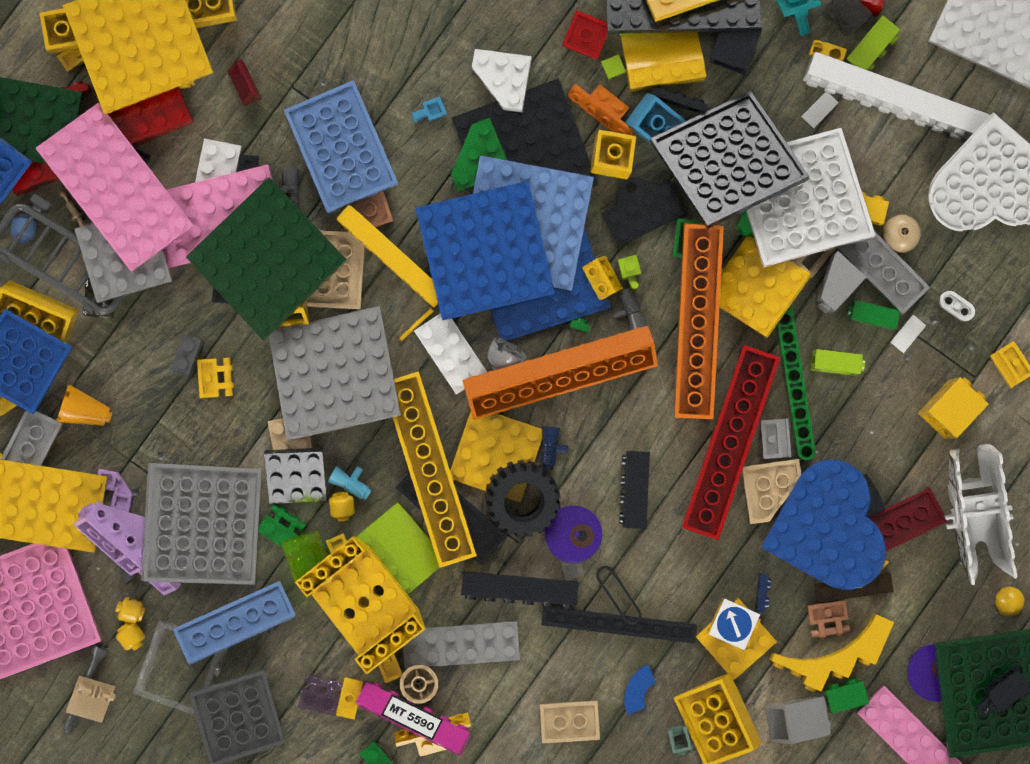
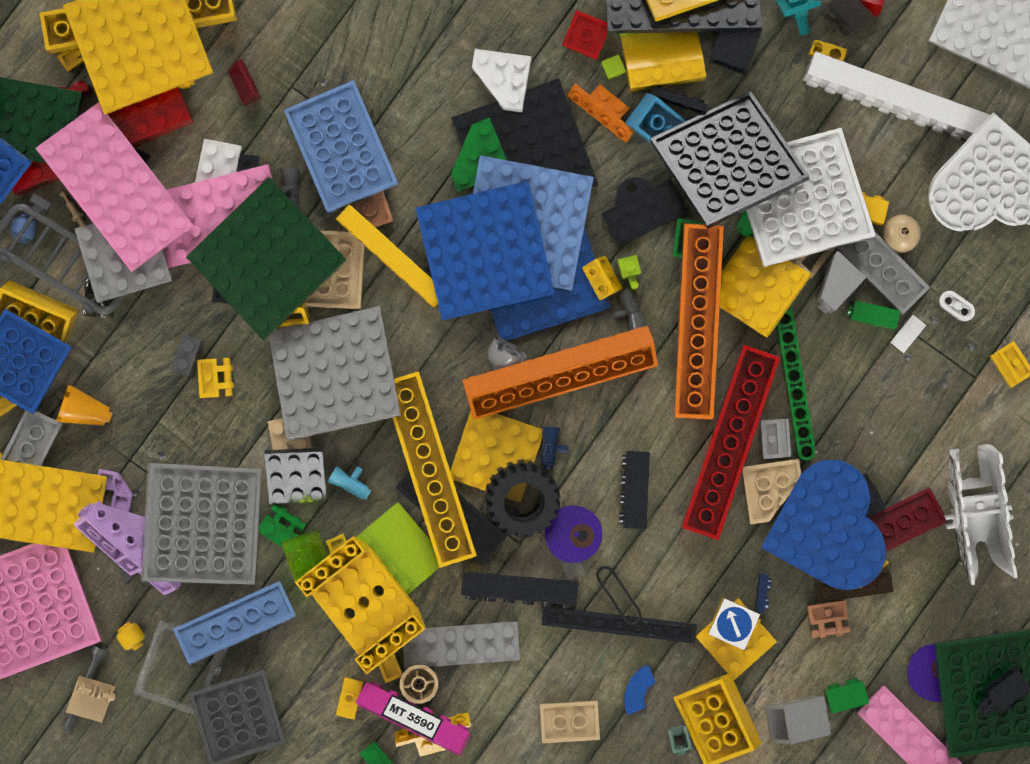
yellow head [115,597,145,624] -> none
clear purple plate [298,674,343,716] -> none
yellow head [329,492,355,521] -> none
yellow piece [399,308,434,341] -> none
dark azure plate [412,96,447,123] -> none
white plate [414,313,487,395] -> none
green plate [569,318,590,334] -> none
yellow brick [590,130,636,179] -> none
yellow arch [769,613,894,693] -> none
white sticker [801,92,839,128] -> none
lime window [809,349,865,376] -> none
lime brick [844,15,900,72] -> none
yellow container [918,377,989,439] -> none
yellow hair [995,586,1025,617] -> none

